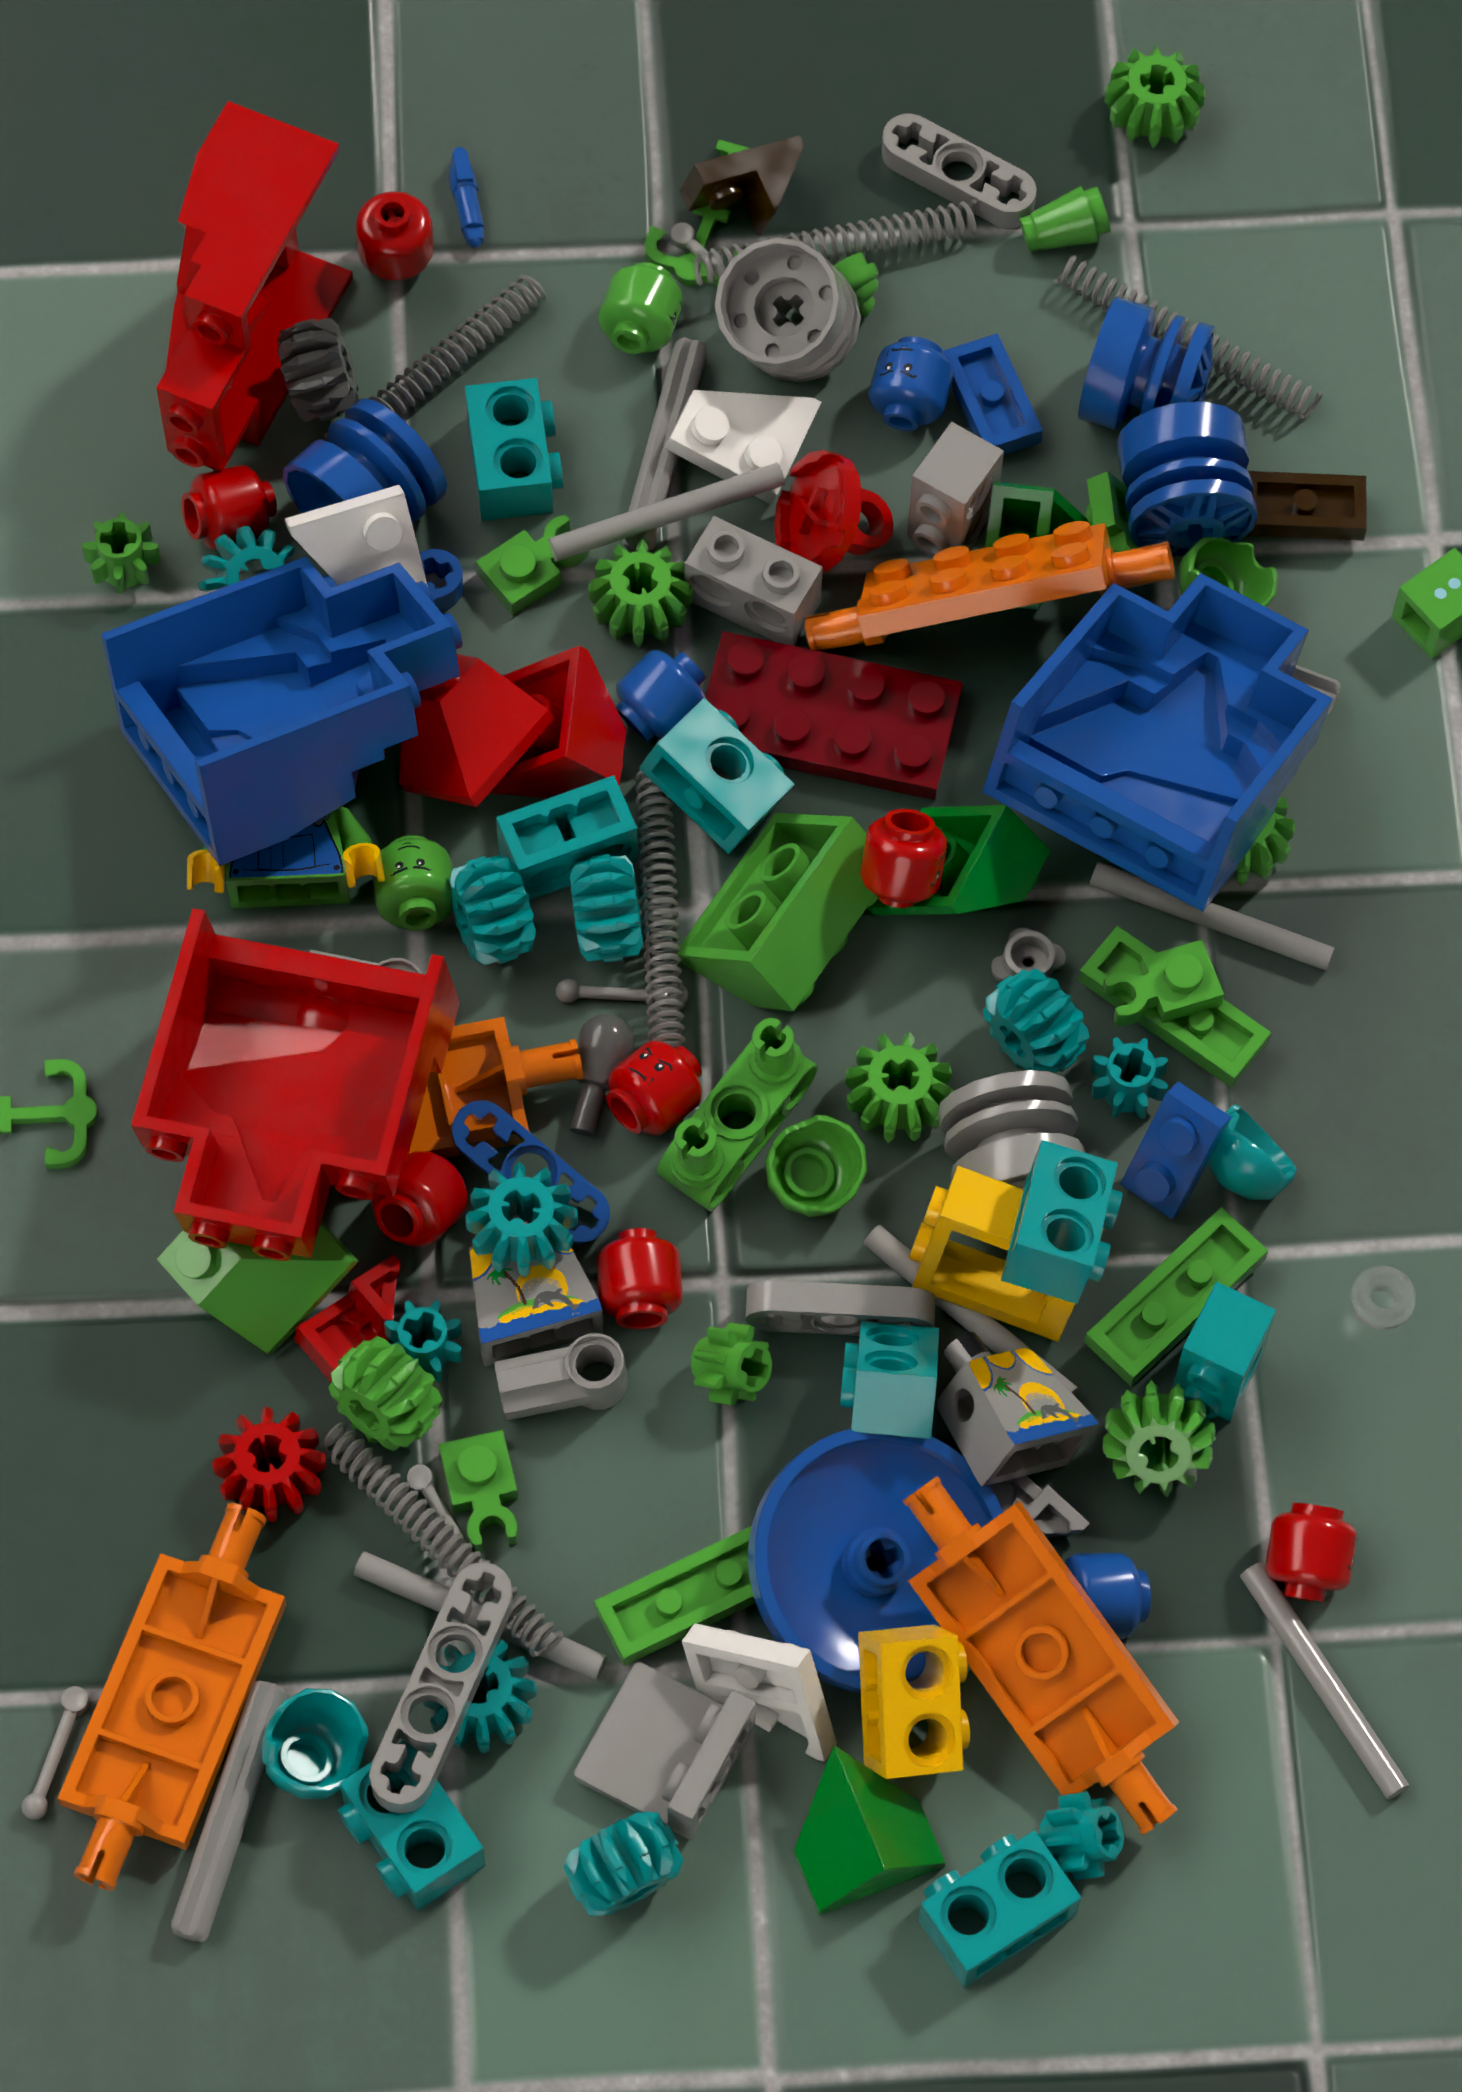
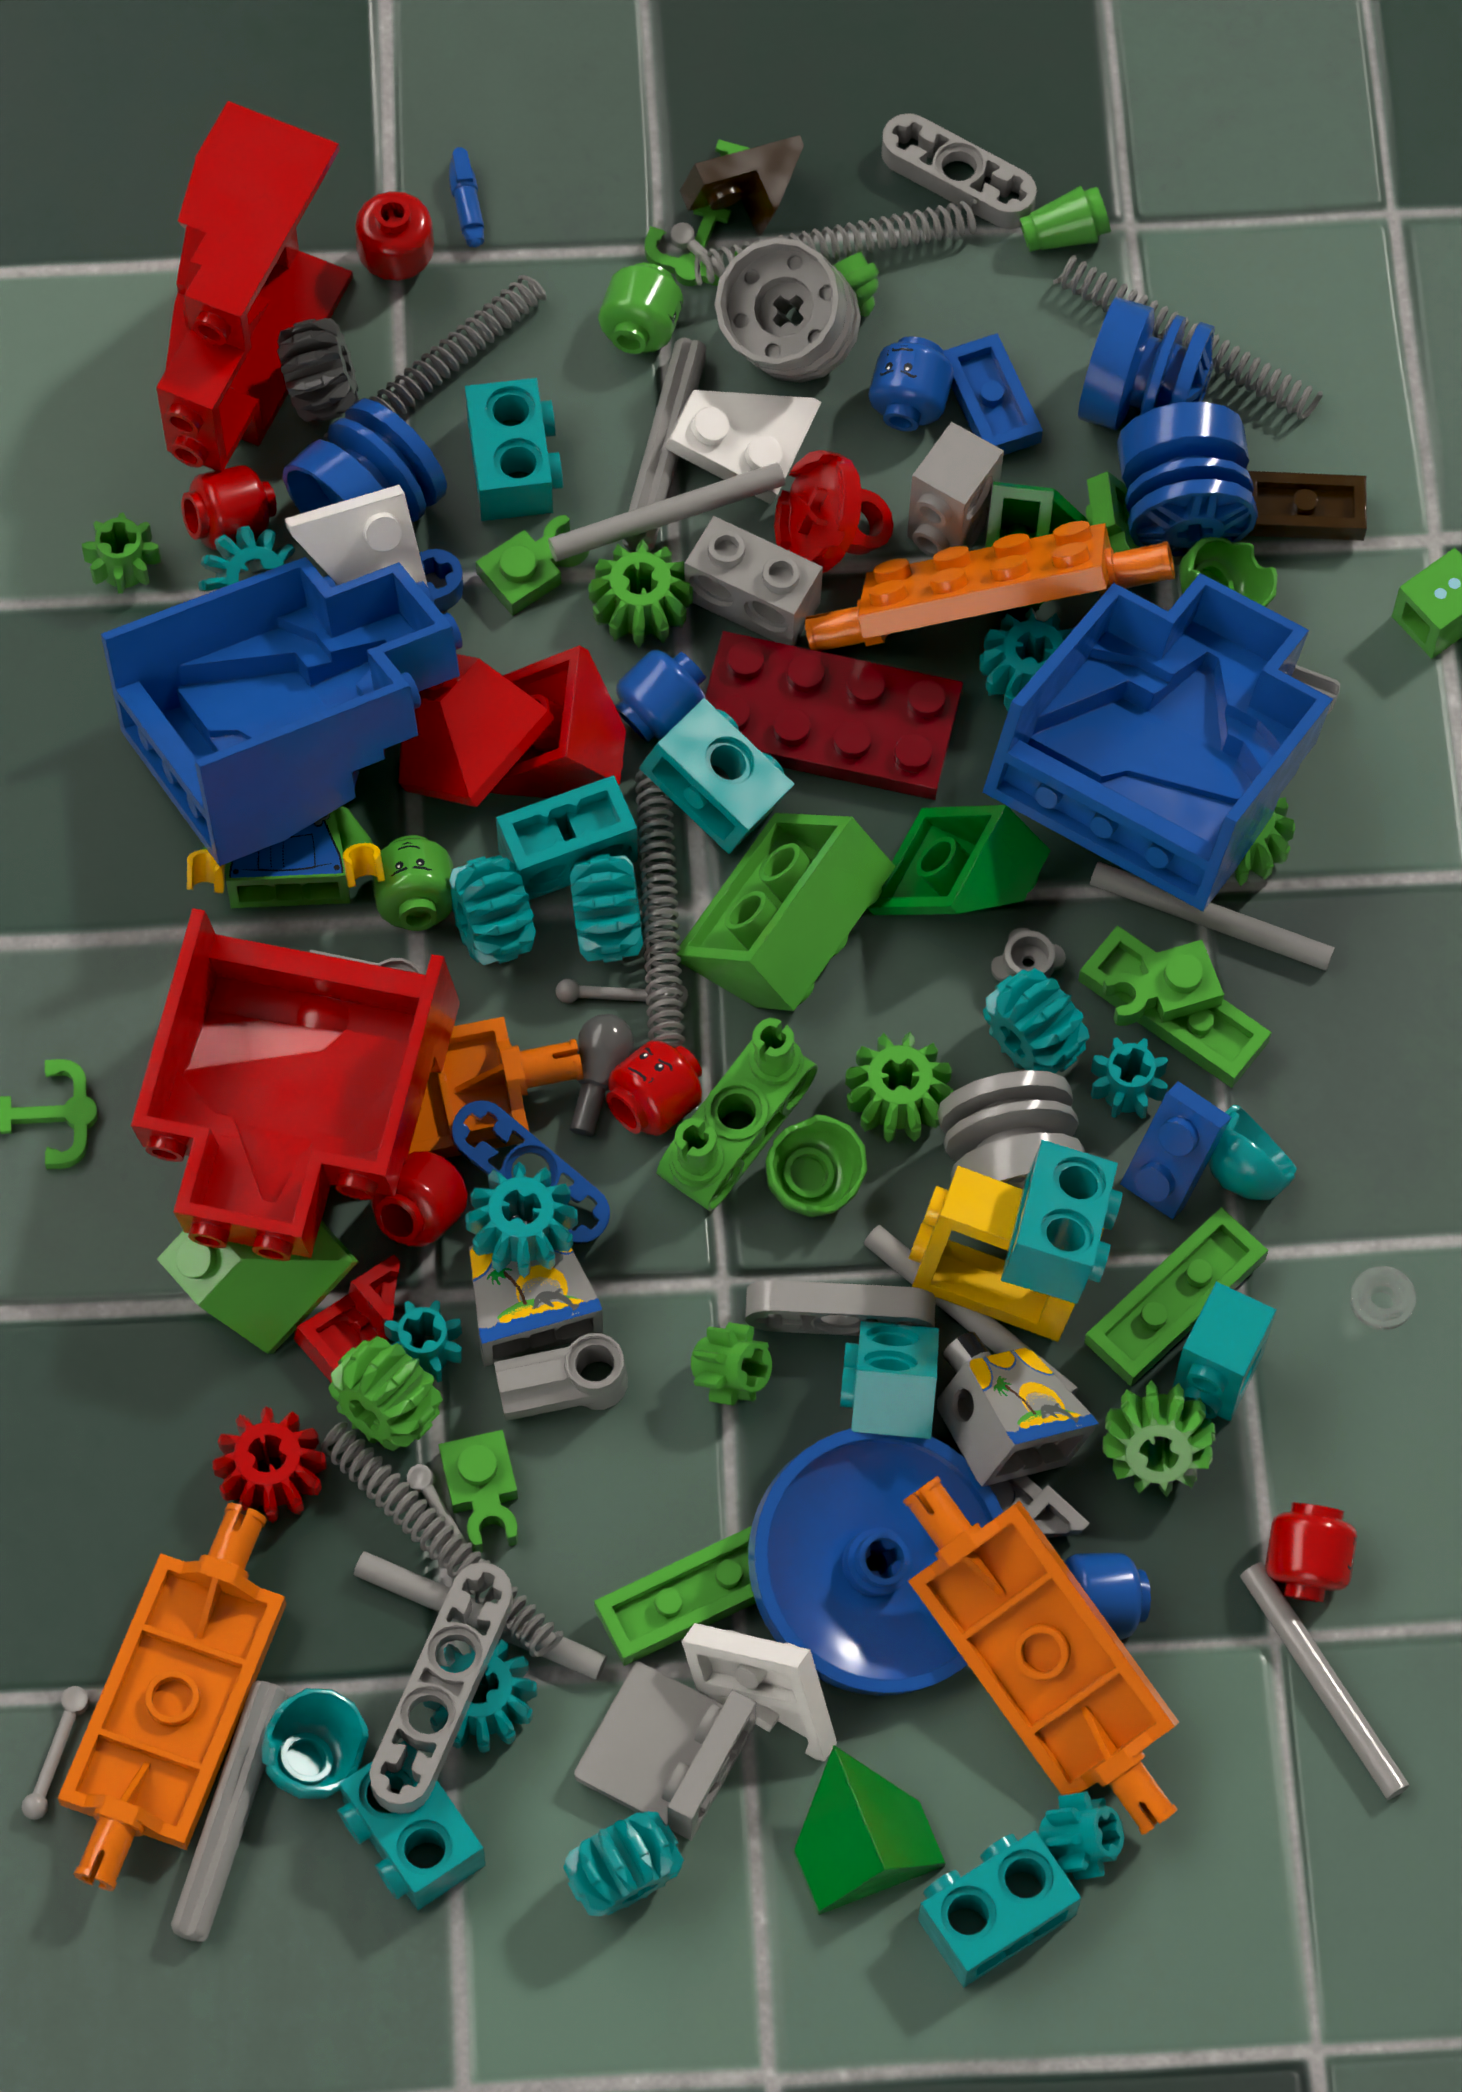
red head [597,1228,683,1330] -> none
yellow brick [858,1624,970,1779] -> none
red head [860,809,947,908] -> none
bright green gear [1104,44,1206,148] -> none
none -> teal gear [979,607,1074,712]

